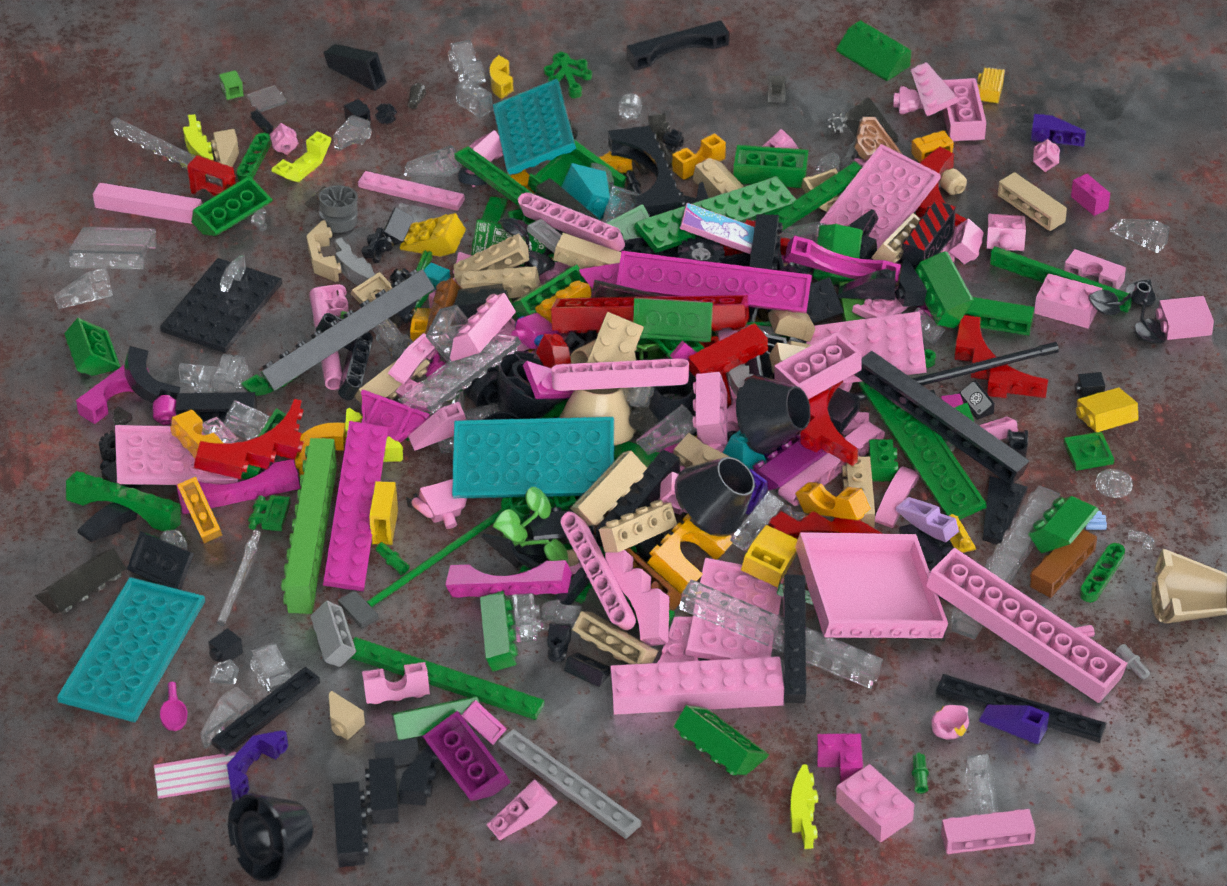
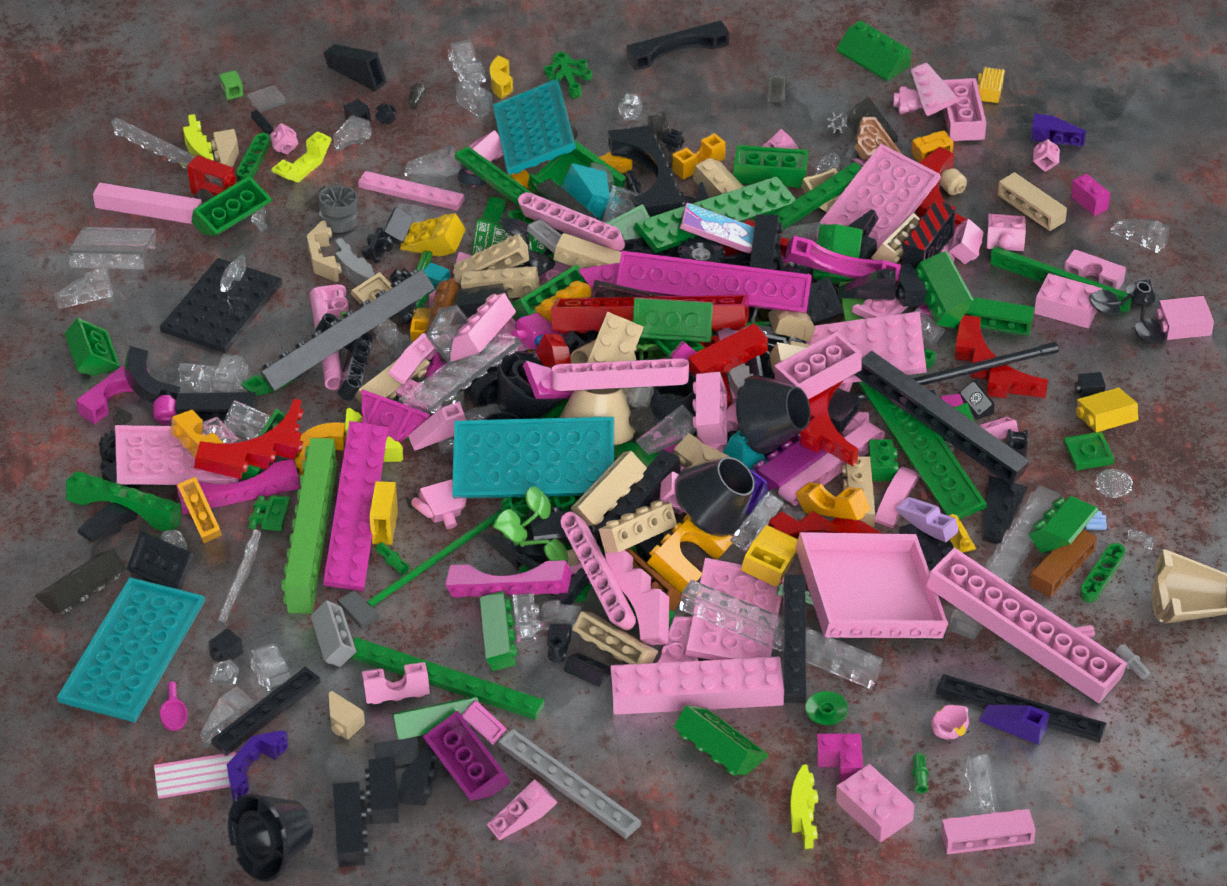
none -> green dish [805,691,848,726]

